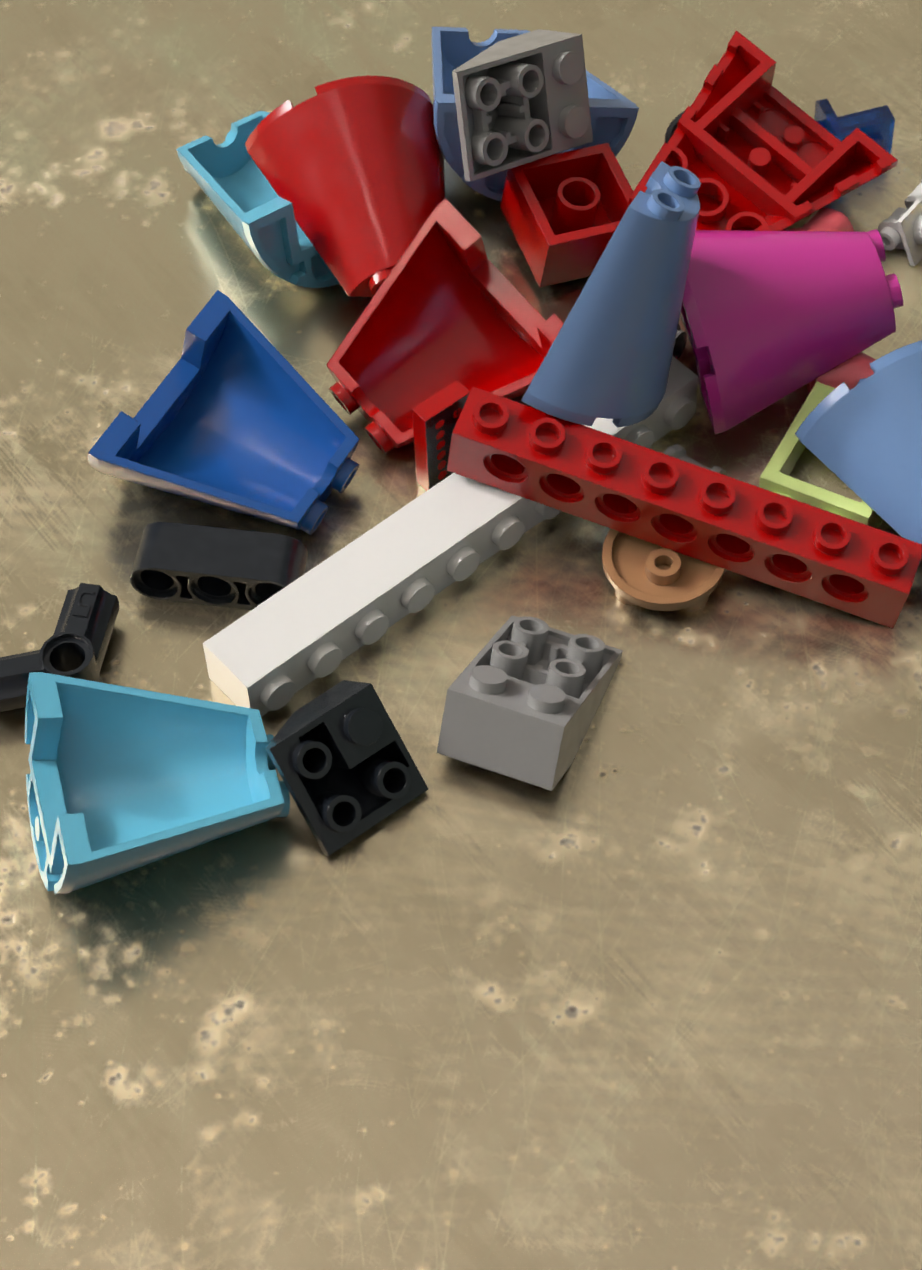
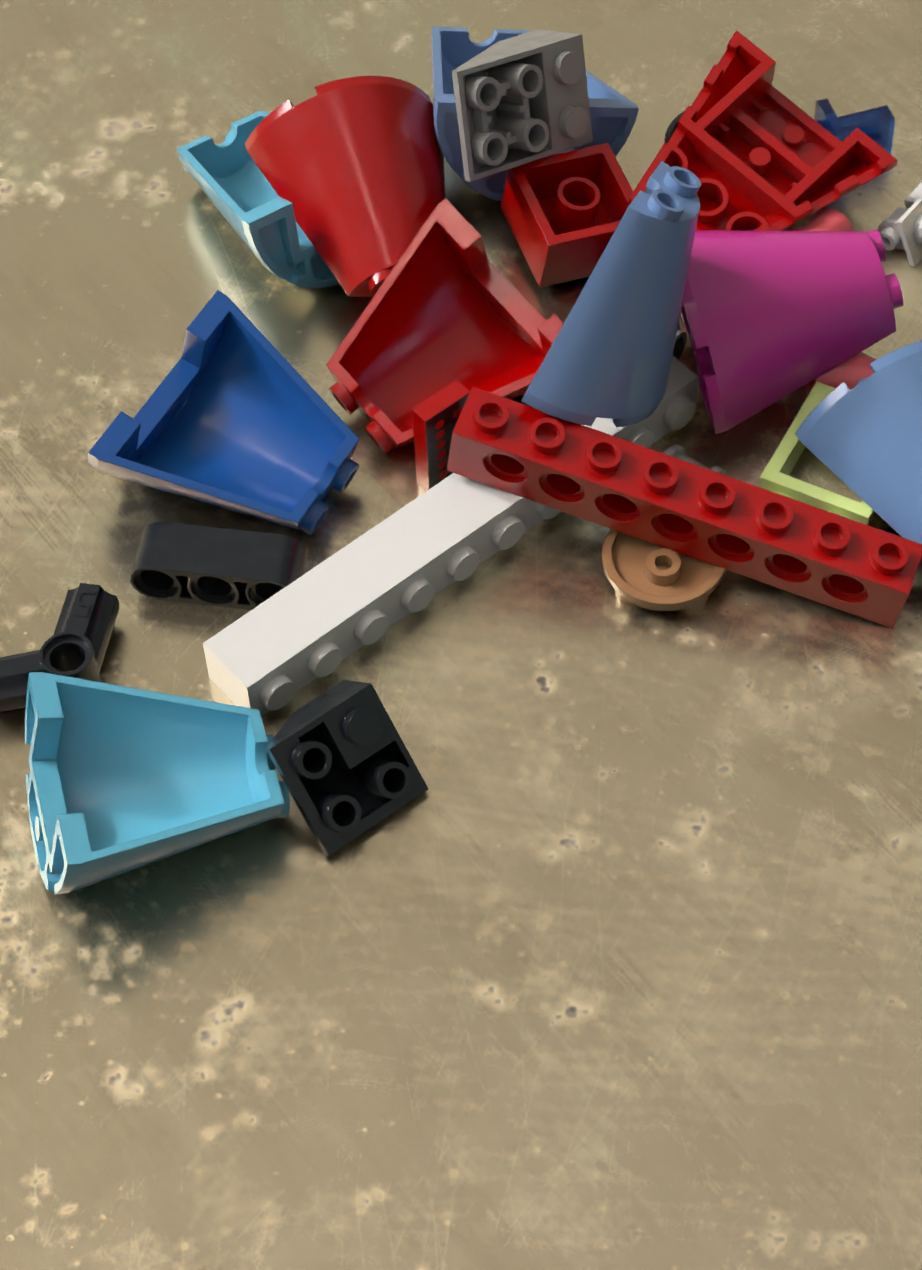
light grey slope [437,615,623,791] -> none

